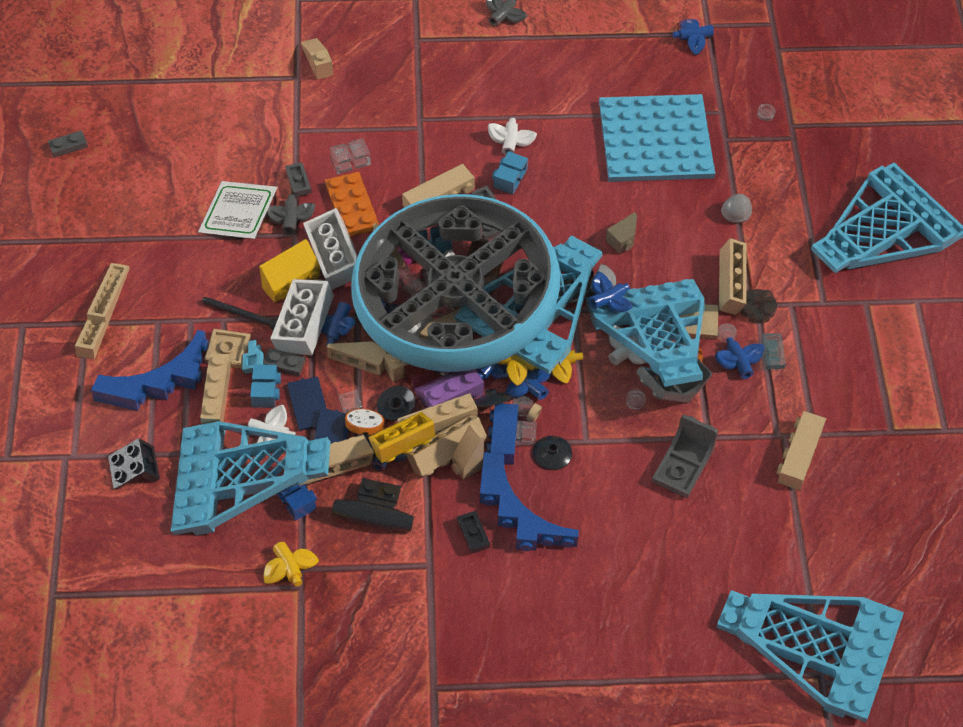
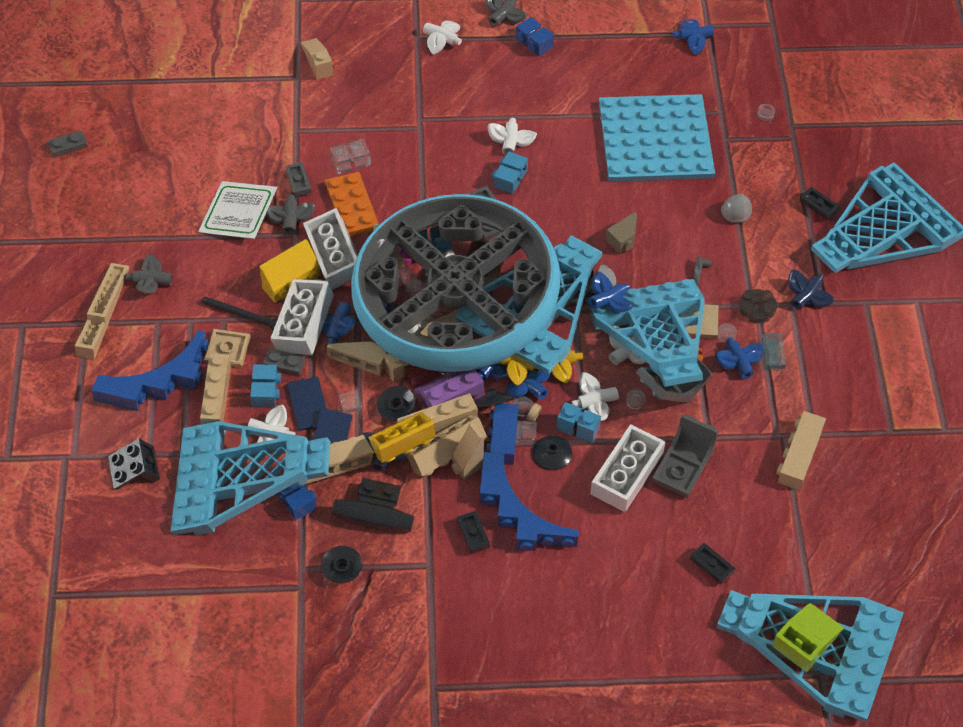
medium azure plate [242,340,264,374] -> none
yellow plant [264,542,319,587] -> none
tile [345,409,384,435] -> none
tan brick [402,164,475,207] -> none
tan brick [719,238,747,315] -> none
none -> dark grey plant [126,253,173,293]
none -> black dish [321,546,362,583]
none -> white plant [423,21,462,55]
none -> blue piece [516,17,554,56]
none -> dark azure piece [556,402,601,443]
none -> white plant [572,372,619,421]
none -> white brick [590,424,665,512]
none -> black plate [690,543,735,585]
none -> dark grey bar [693,255,711,286]
none -> lime slope [772,603,844,672]
none -> dark blue plant [788,269,835,309]
none -> black plate [799,187,840,220]

